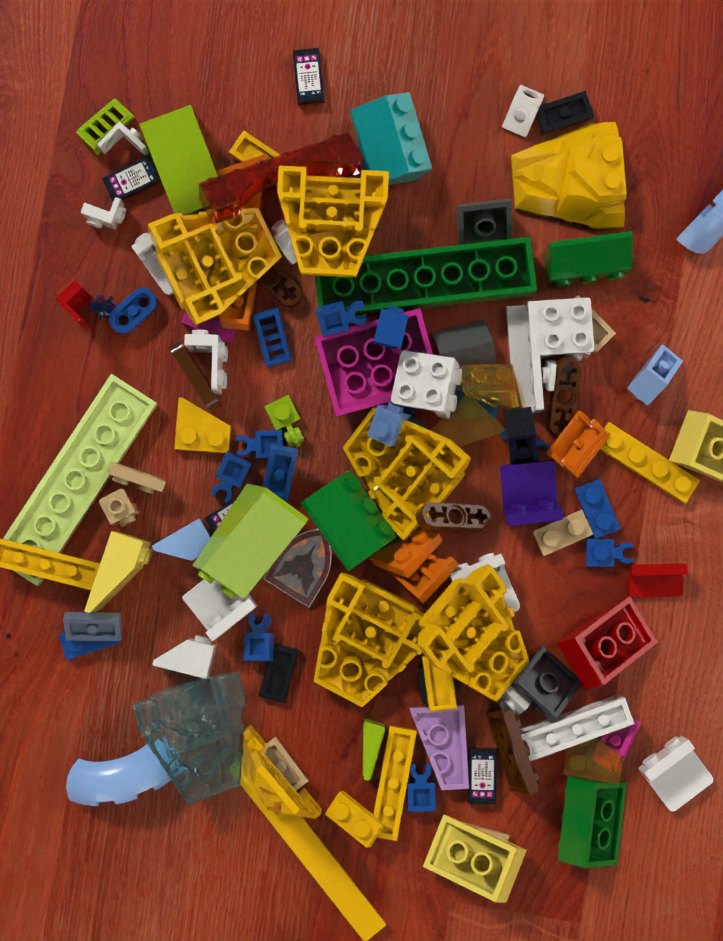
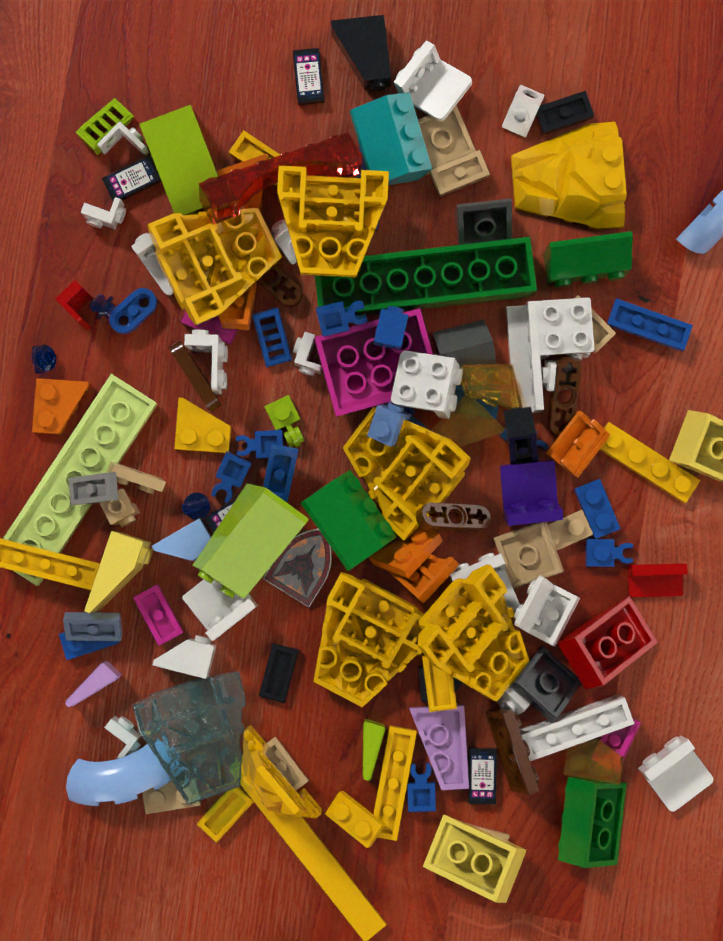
blue plate [243,614,274,662] -> none
light blue slope [627,344,683,406] -> none
none -> clear blue plate [32,345,57,374]
none -> orange wing [32,378,90,435]
none -> lavender slope [65,661,122,707]
none -> light grey plate [69,472,118,505]
none -> white bracket [105,716,142,759]
none -> dark pink plate [133,584,184,646]
none -> tan plate [142,777,201,814]
none -> clear blue plate [181,492,211,520]
none -> yellow tile [197,782,254,843]
none -> white bracket [293,332,322,376]
none -> black slope [331,15,391,91]
none -> white bracket [394,40,472,121]
none -> tan tile [418,105,476,175]
none -> tan plate [430,150,490,197]
none -> tan tile [494,522,564,589]
none -> white bracket [514,576,580,647]
none -> blue plate [607,298,693,352]

